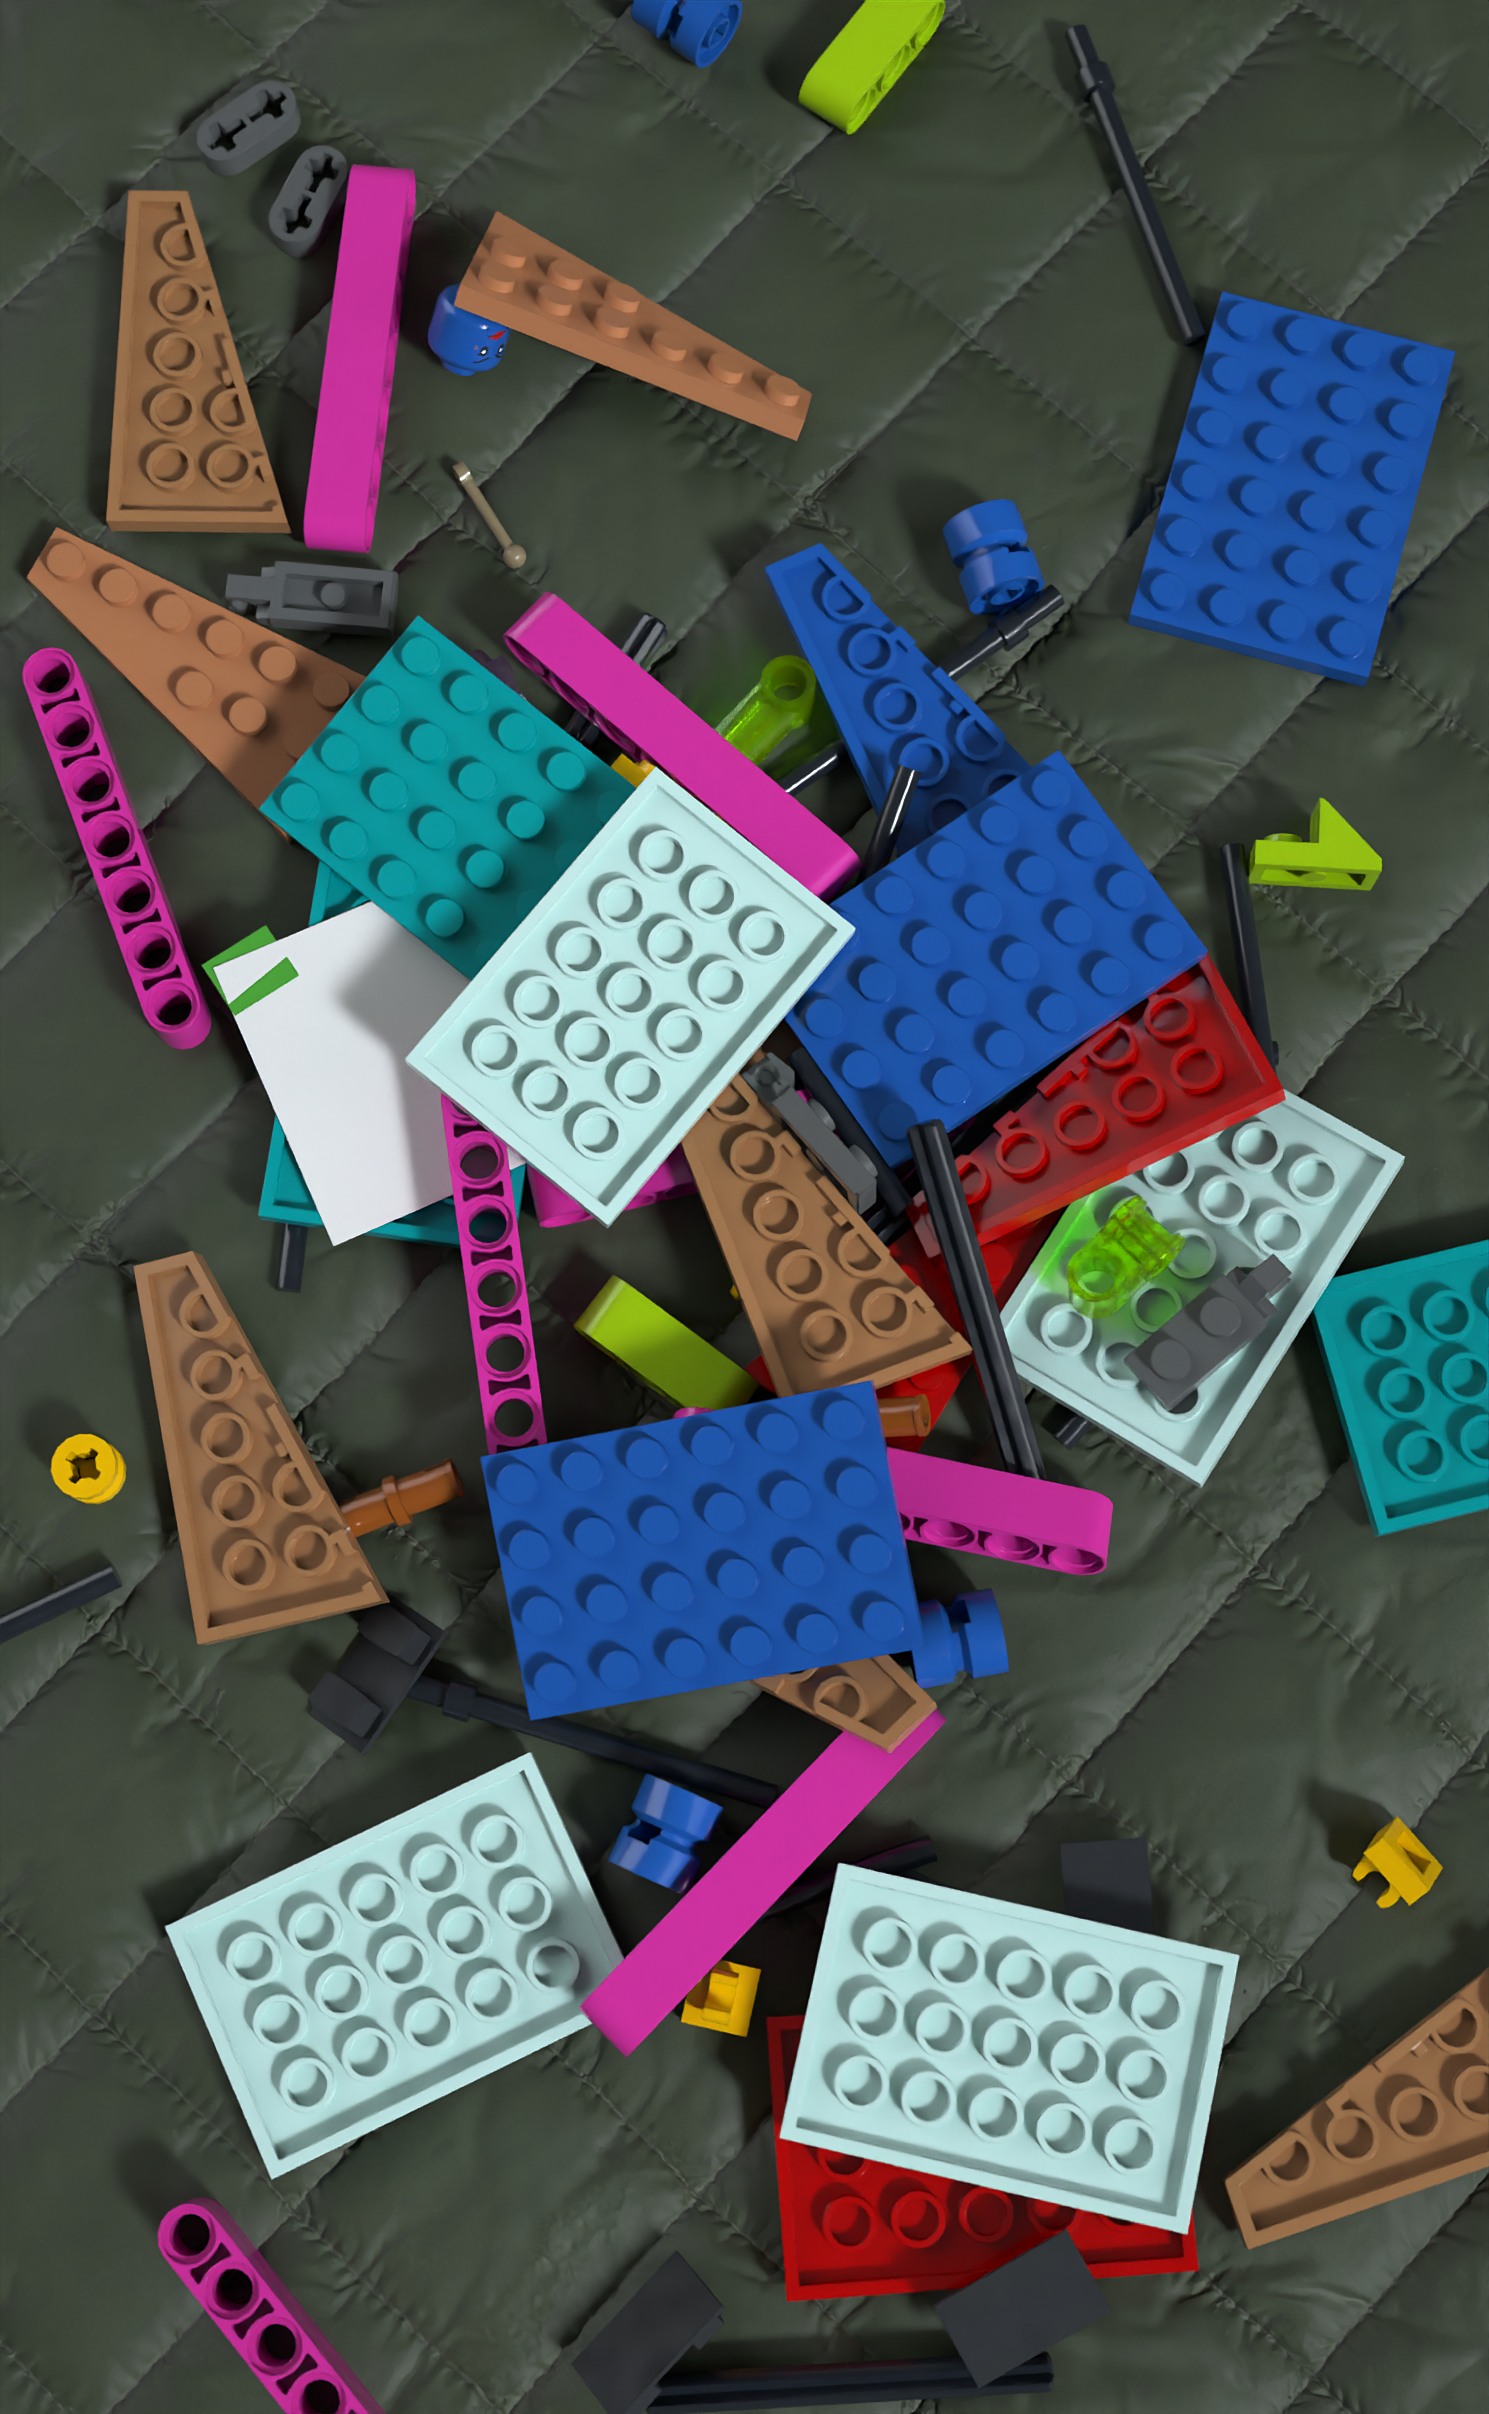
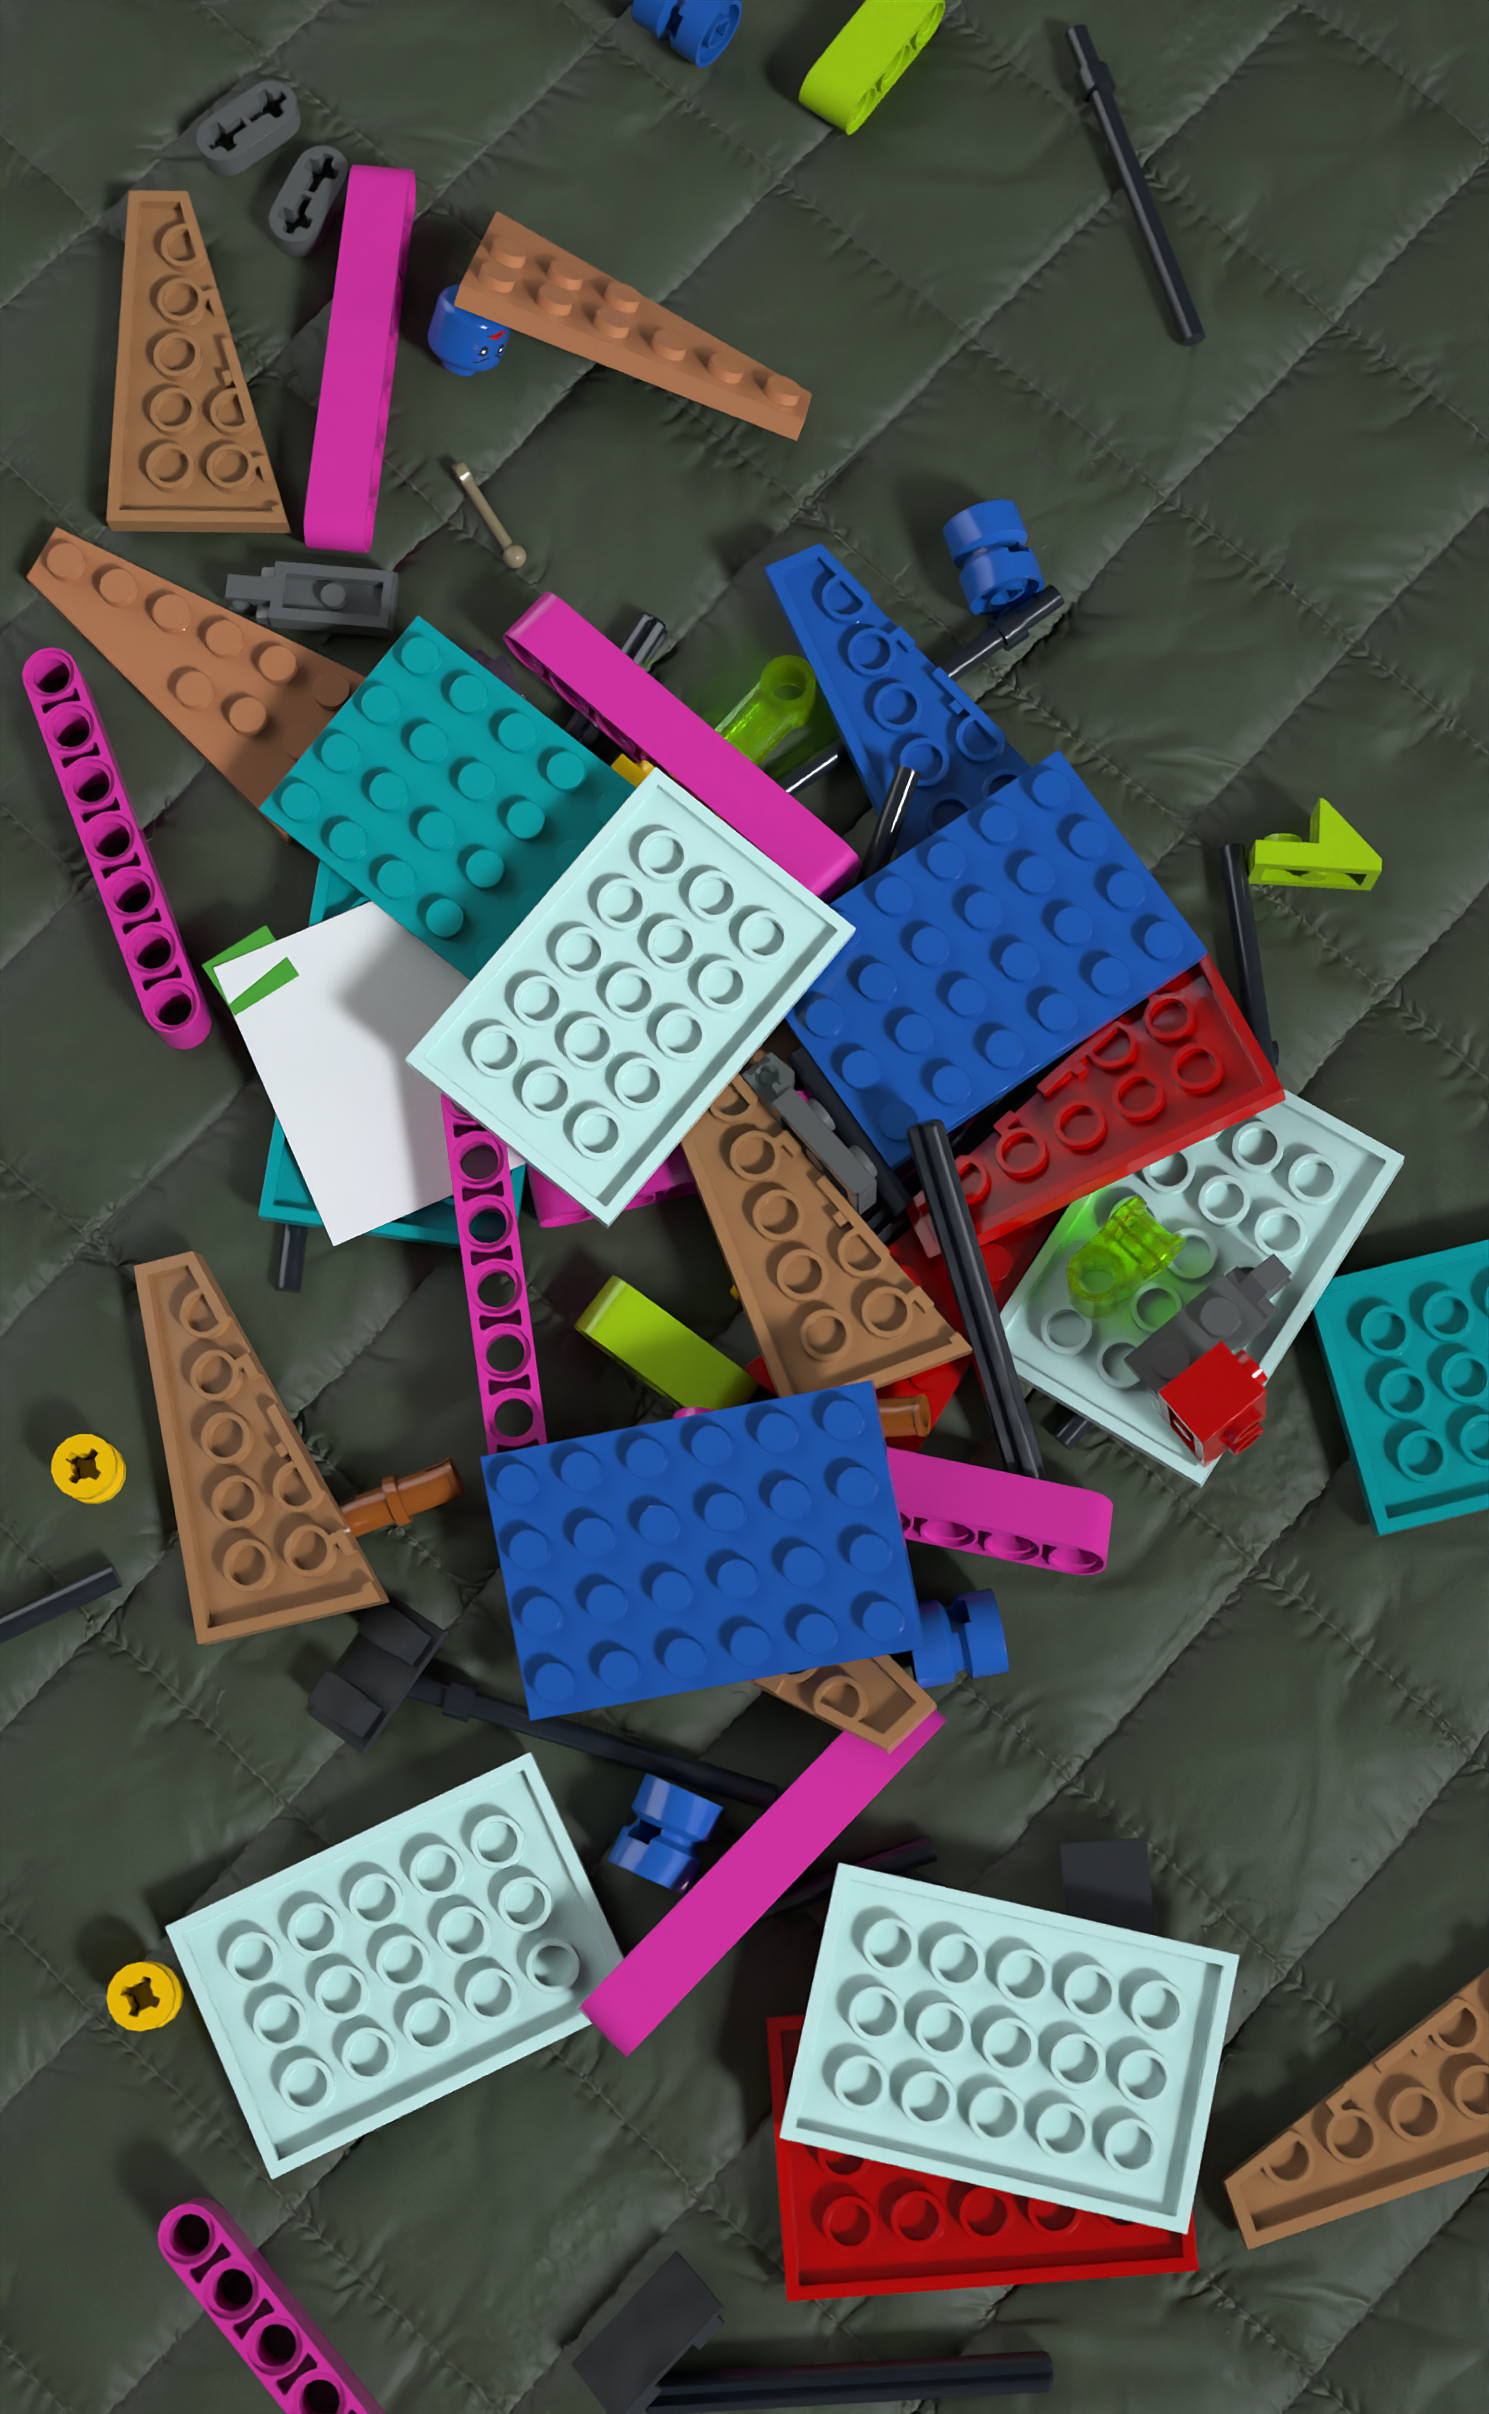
yellow tile [681,1960,761,2037] -> none
black piece [934,2229,1112,2388] -> none
blue plate [1127,291,1456,687] -> none
yellow tile [1352,1816,1443,1908] -> none
none -> yellow wheel [106,1961,184,2031]
none -> red brick [1158,1340,1268,1468]

